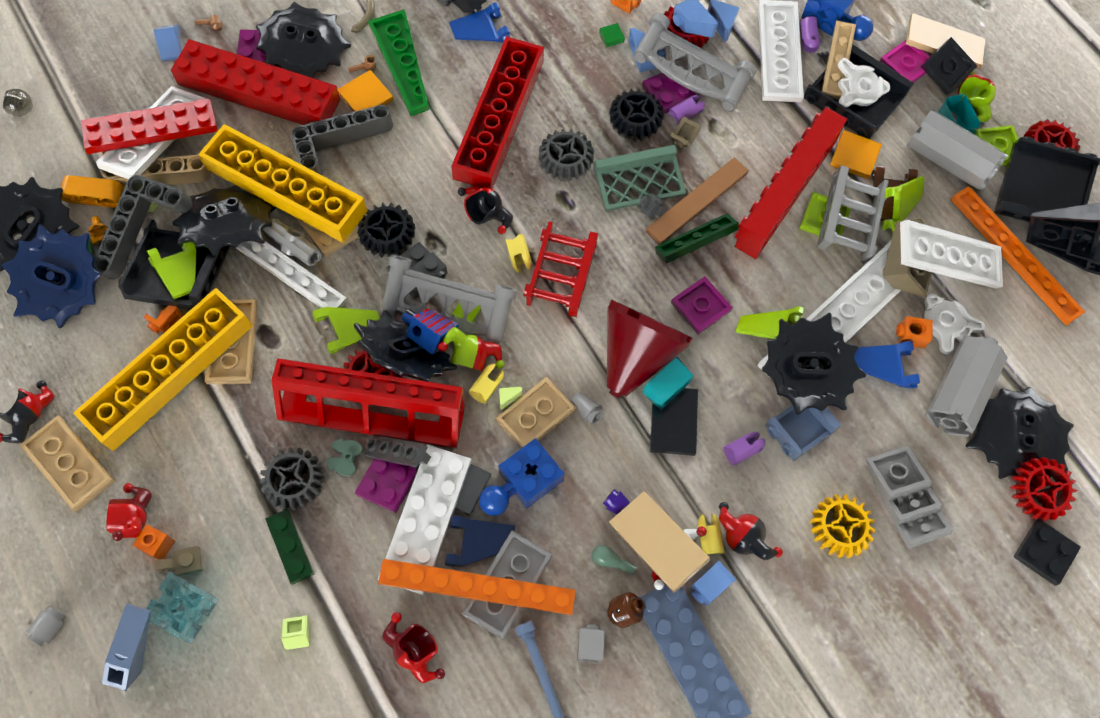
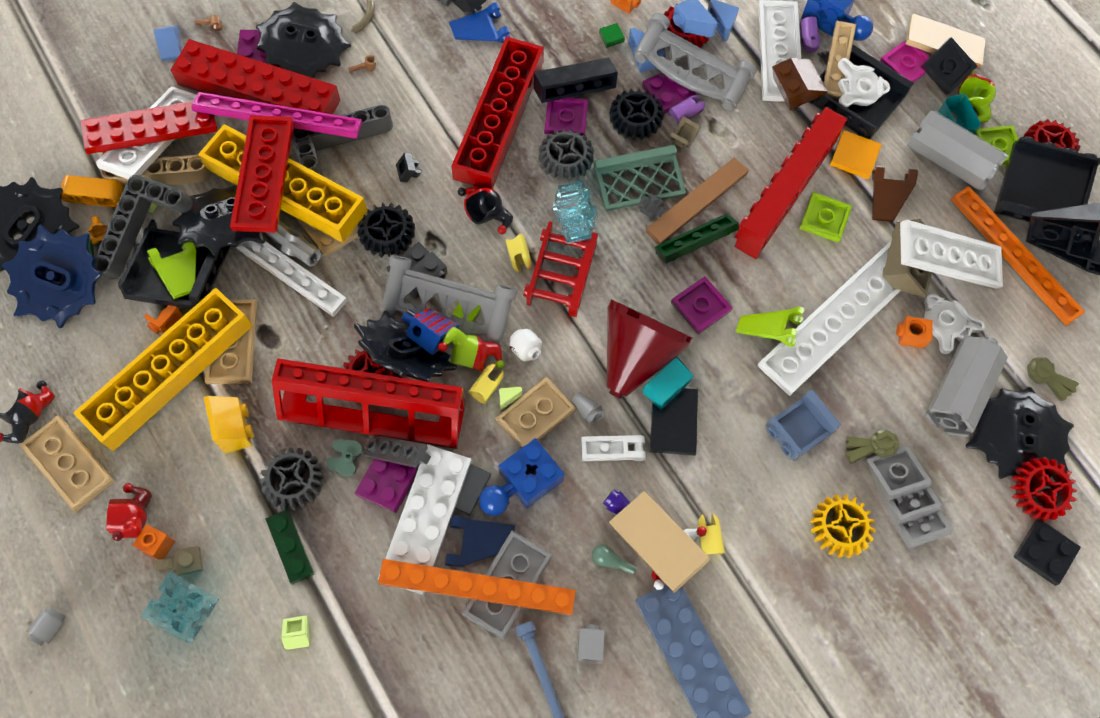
clear smoke piece [3,89,33,117] -> none
sand blue slope [102,603,151,691] -> none
lime flag [312,307,380,354] -> none
light orange tile [338,70,394,112] -> none
green wing [368,9,429,117] -> none
dark red piece [382,612,445,683] -> none
reddish brown head [607,592,645,628] -> none
medium blue slope [690,561,736,606] -> none
piece [718,502,783,560] -> none
medium lavender piece [724,432,765,466] -> none
black piece [762,312,867,415] -> none
light grey fence [816,165,889,263] -> none
blue flag [854,341,920,388] -> none
lime flag [882,176,925,232] -> none
none -> dark pink tile [191,92,362,139]
none -> yellow slope [203,396,254,454]
none -> red plate [230,115,294,233]
none -> black tile [396,153,422,182]
none -> white head [510,329,542,362]
none -> black brick [533,57,618,103]
none -> magenta plate [544,98,588,136]
none -> clear light blue brick [553,180,597,244]
none -> white plate [581,435,646,461]
none -> reddish brown slope [772,58,828,110]
none -> olive piece [845,429,899,464]
none -> olive piece [1027,357,1079,401]

